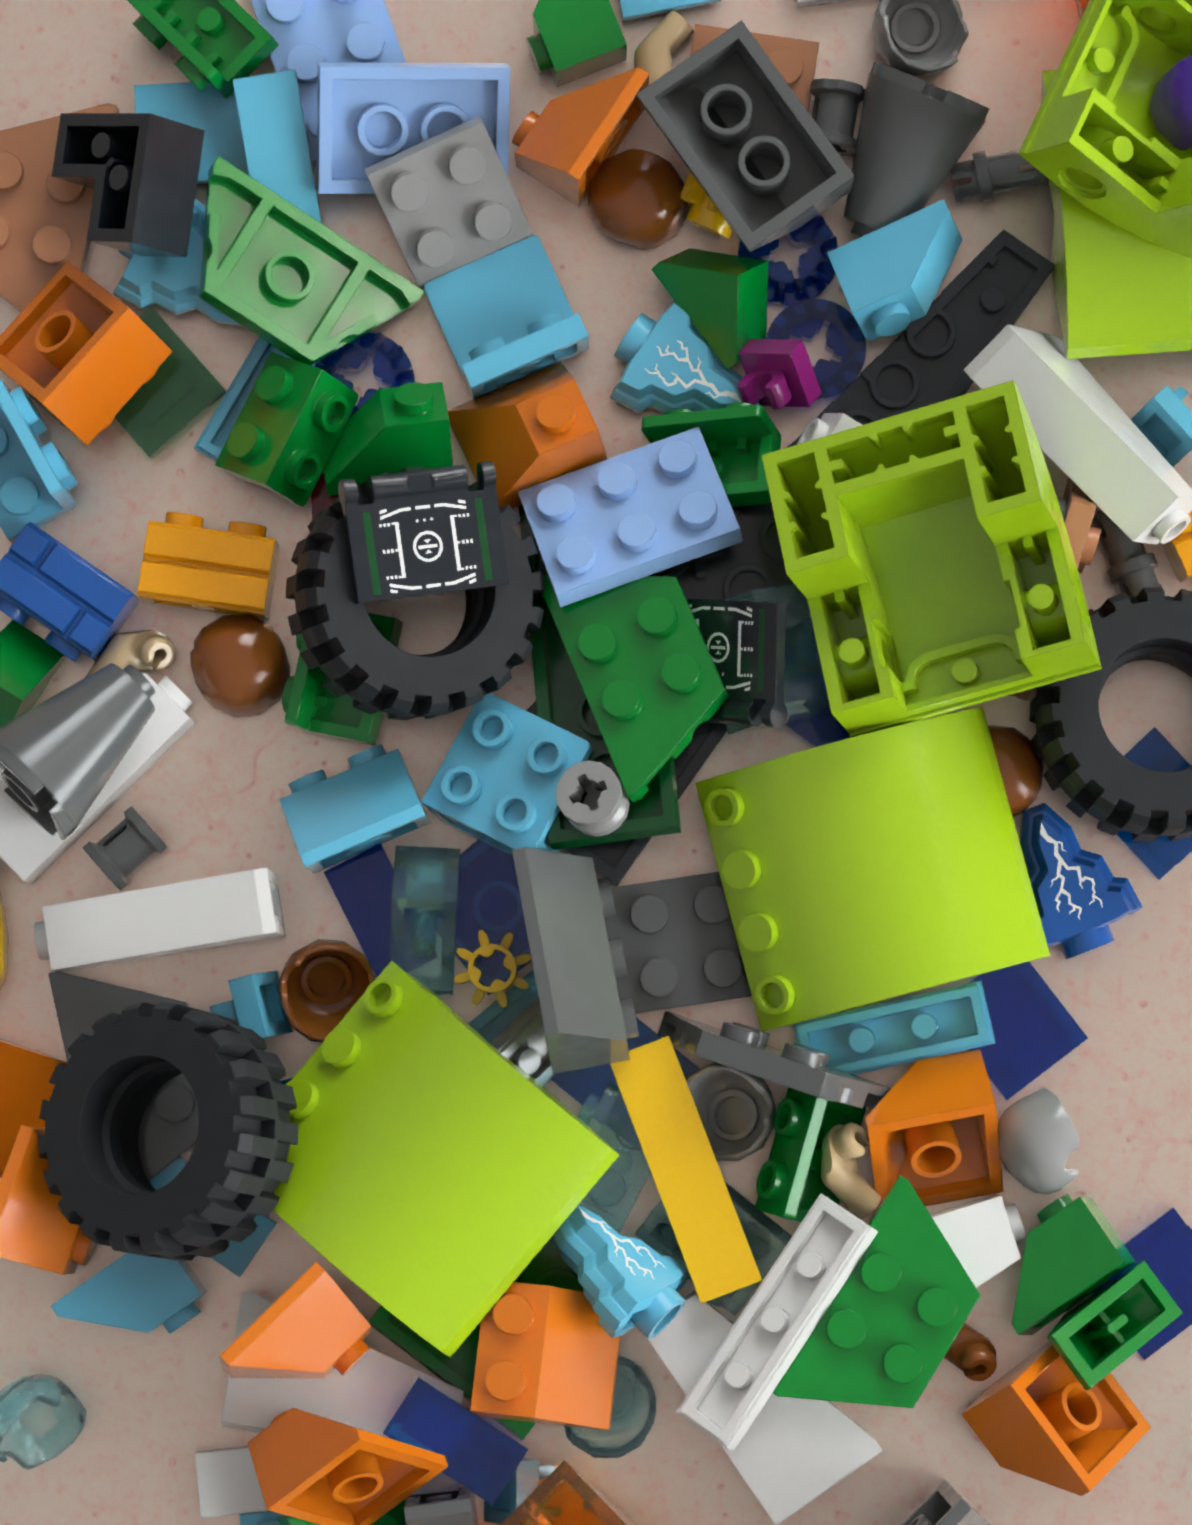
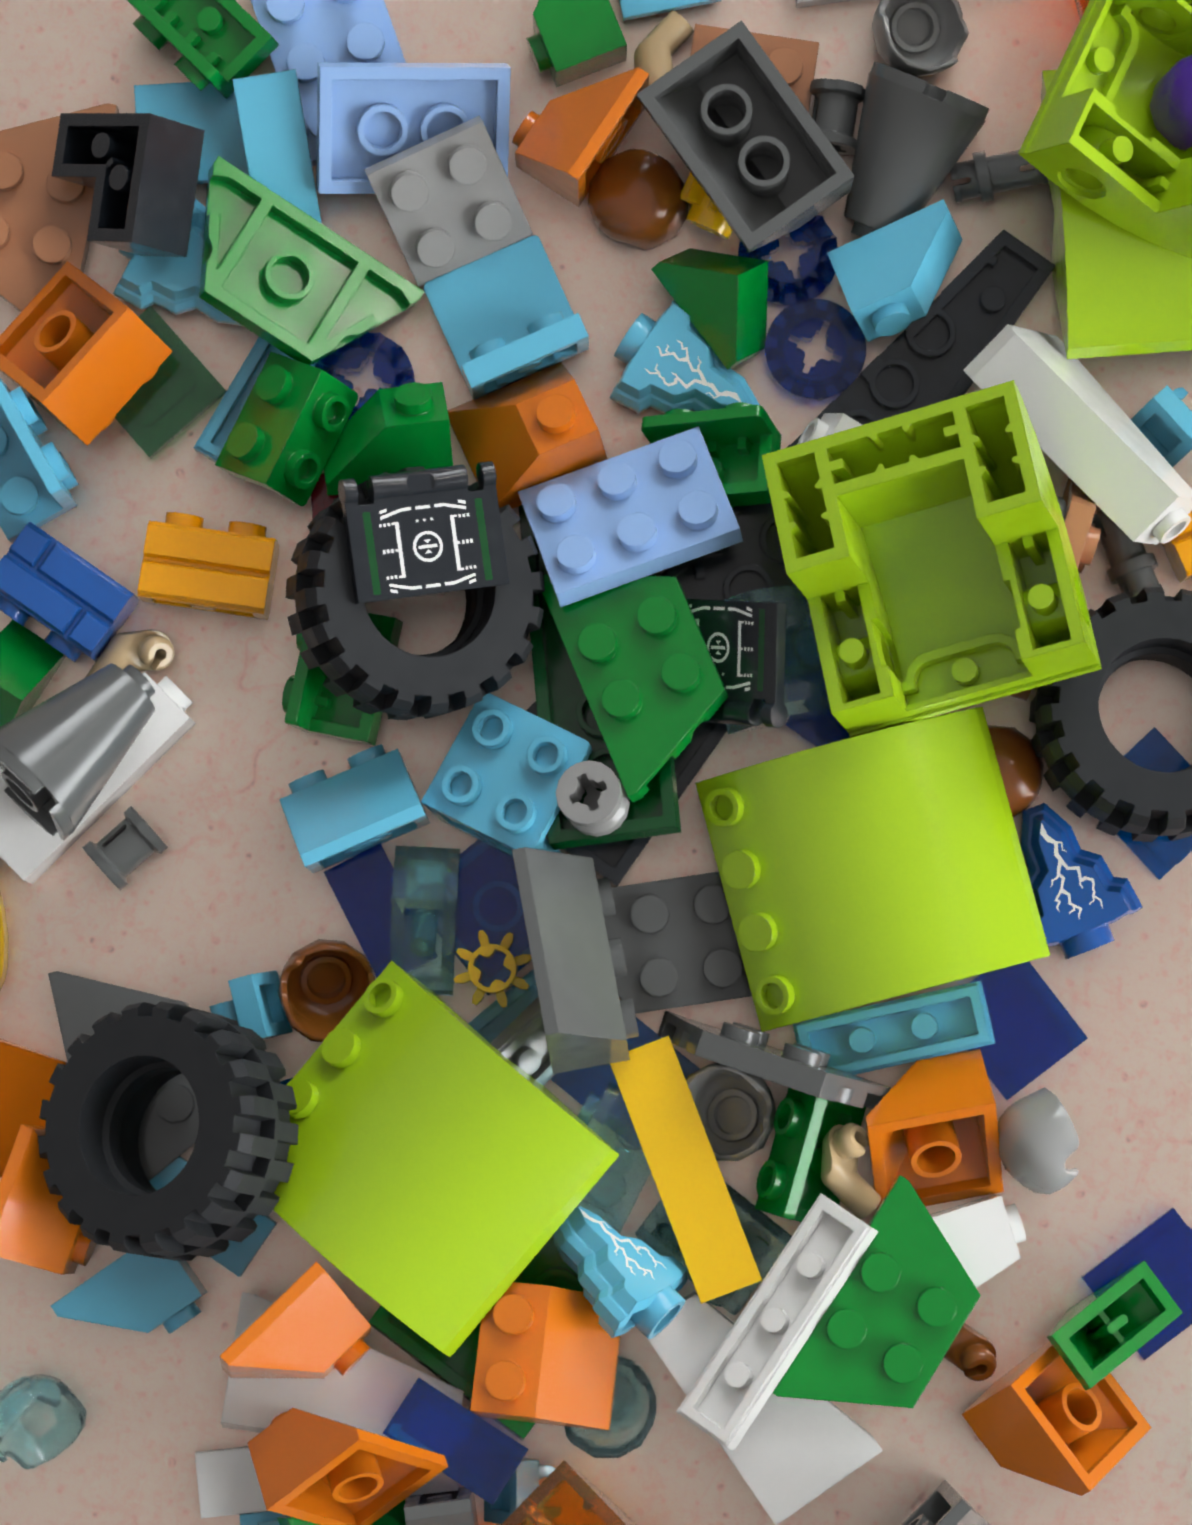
white slope [34,867,286,972] -> none
dark orange hair [190,614,290,717] -> none
magenta tile [737,339,822,409] -> none
green slope [1011,1194,1136,1335] -> none

